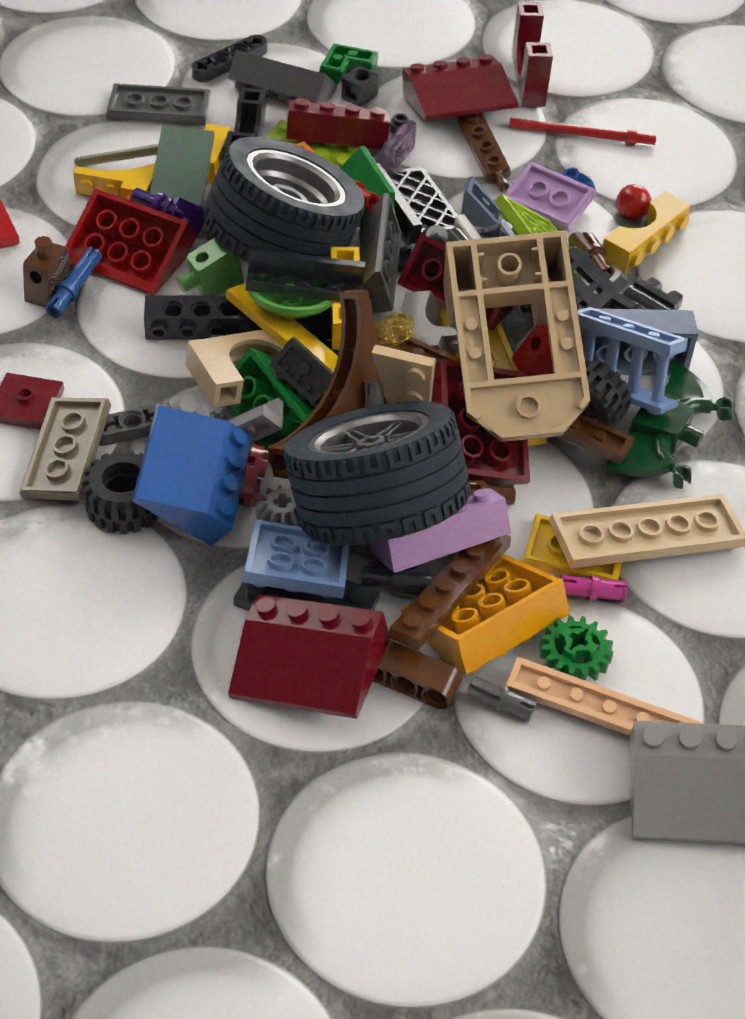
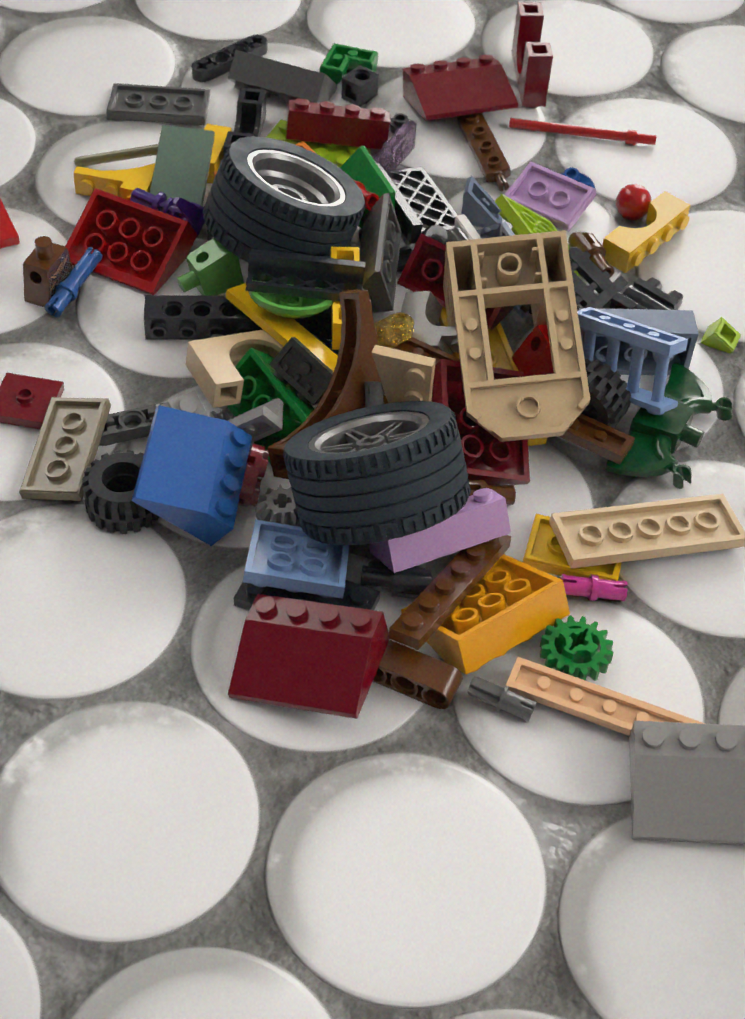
none -> lime slope [701,317,741,354]

